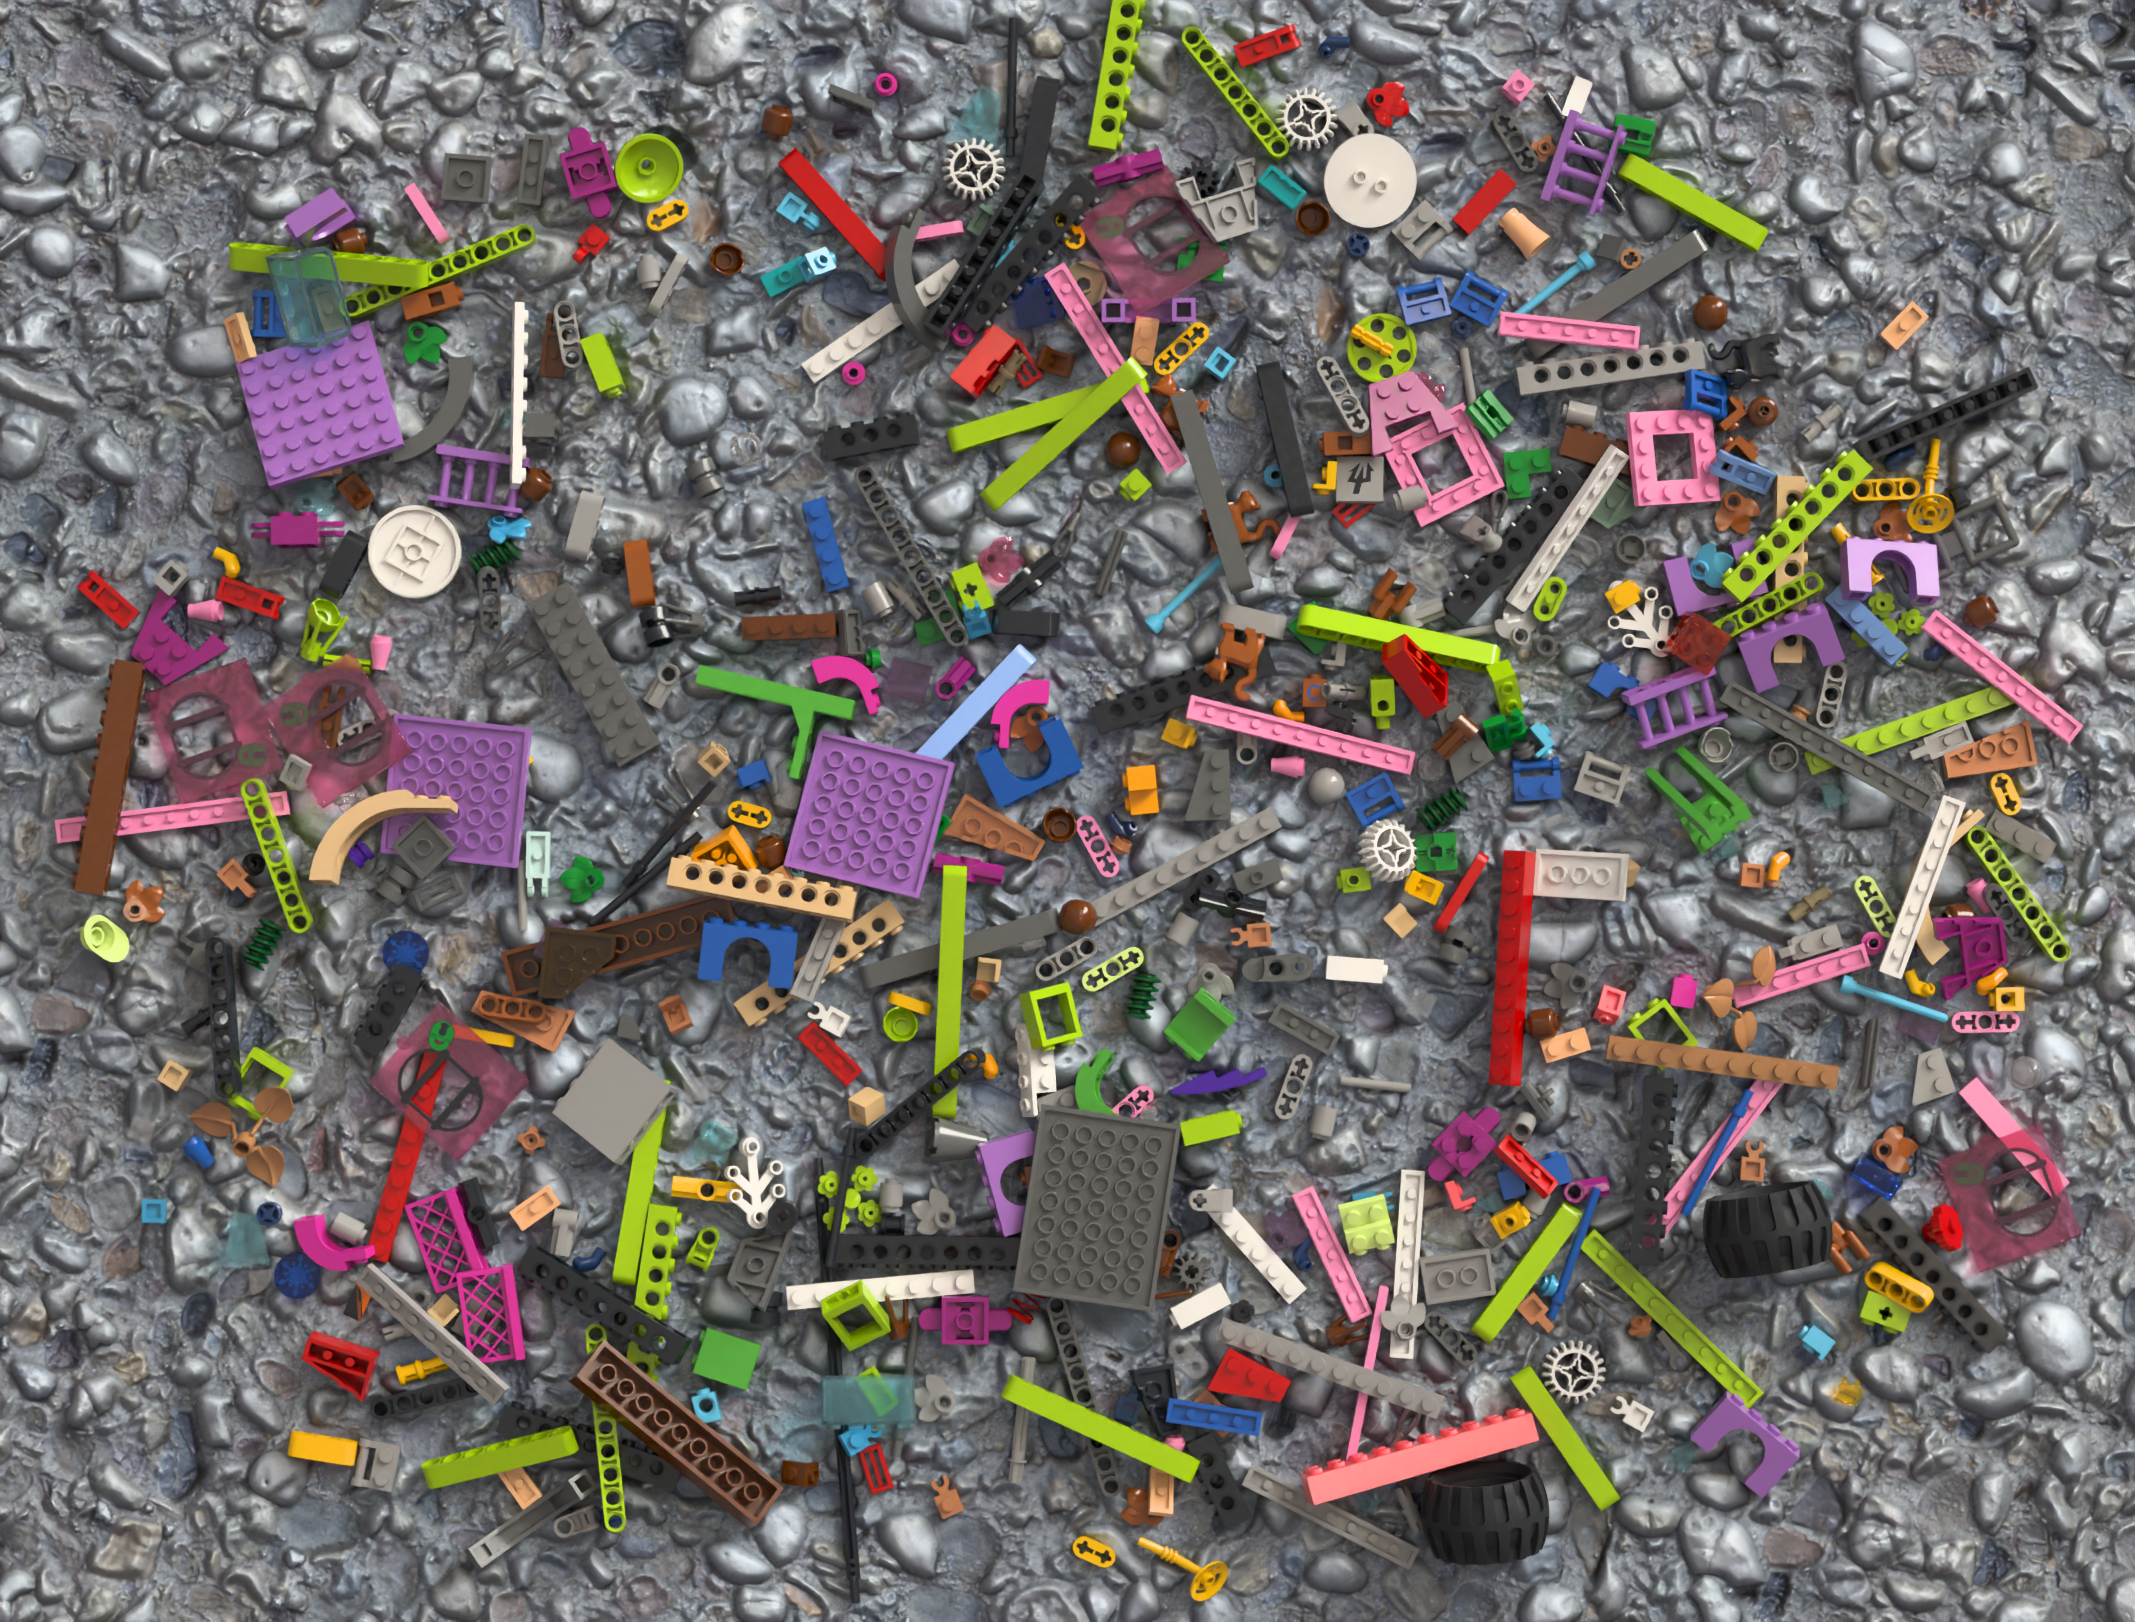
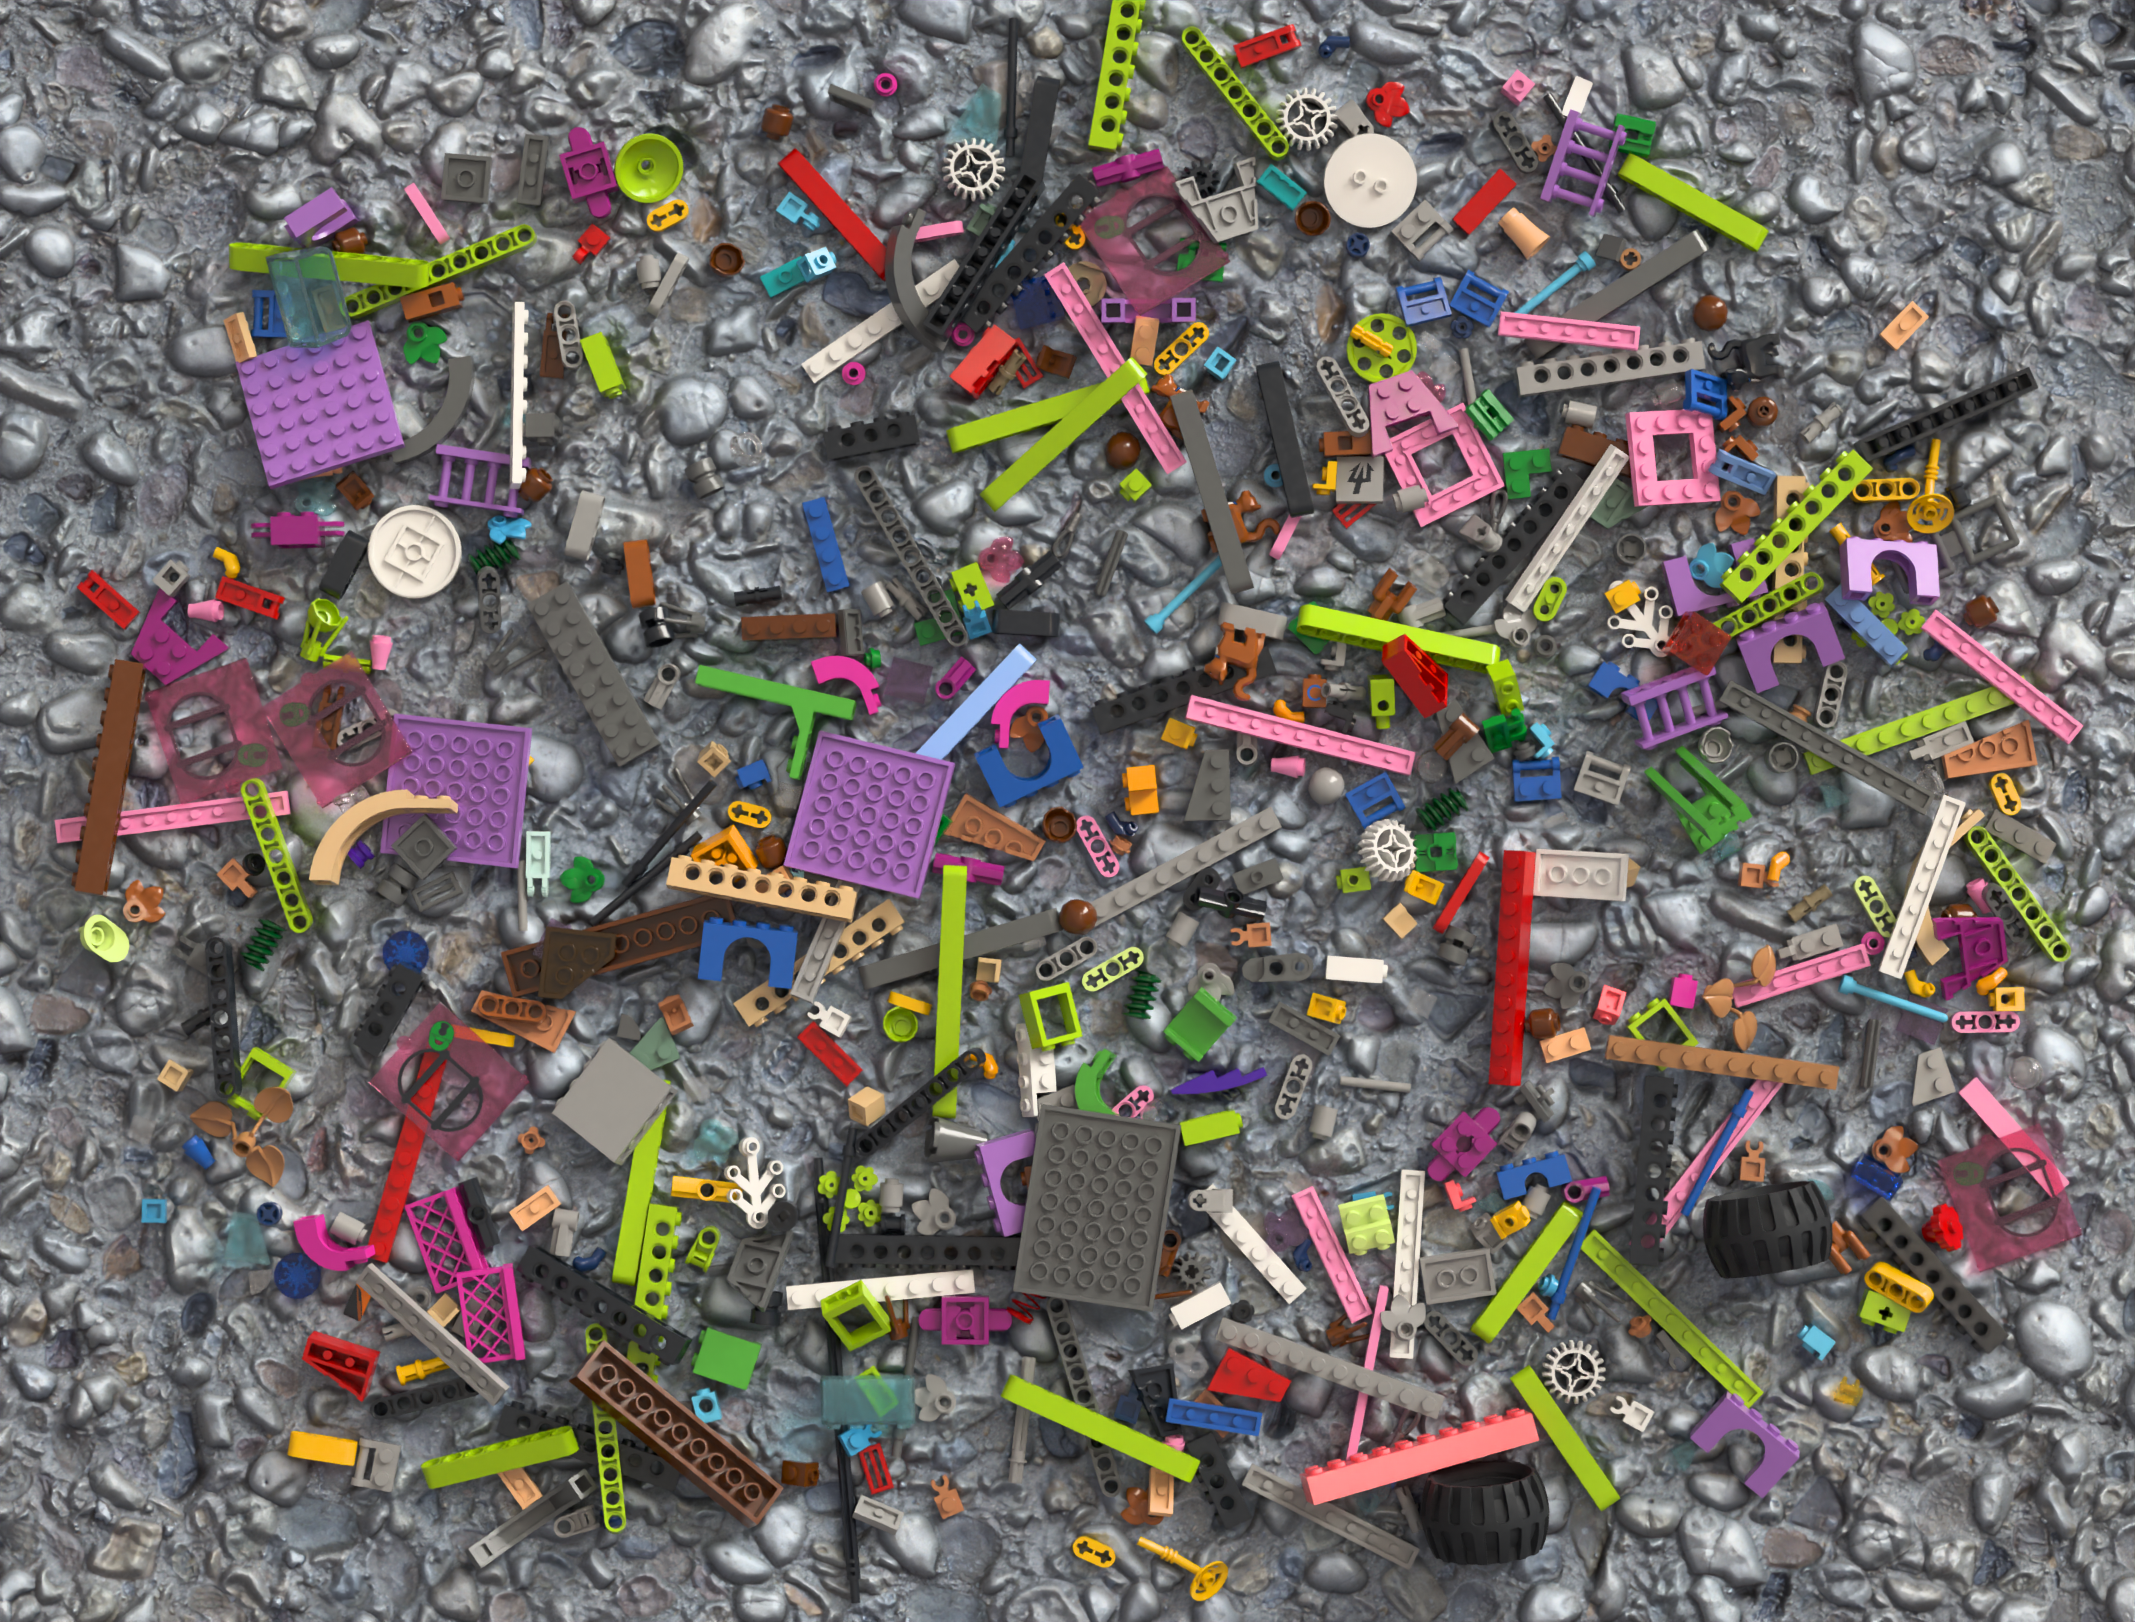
light grey bracket [279,754,313,791] -> none
red plate [1493,1134,1559,1199] -> none
none -> sand green wing [630,1016,681,1070]
none -> light grey plate [852,1495,904,1535]
none -> yellow bracket [1307,993,1346,1024]

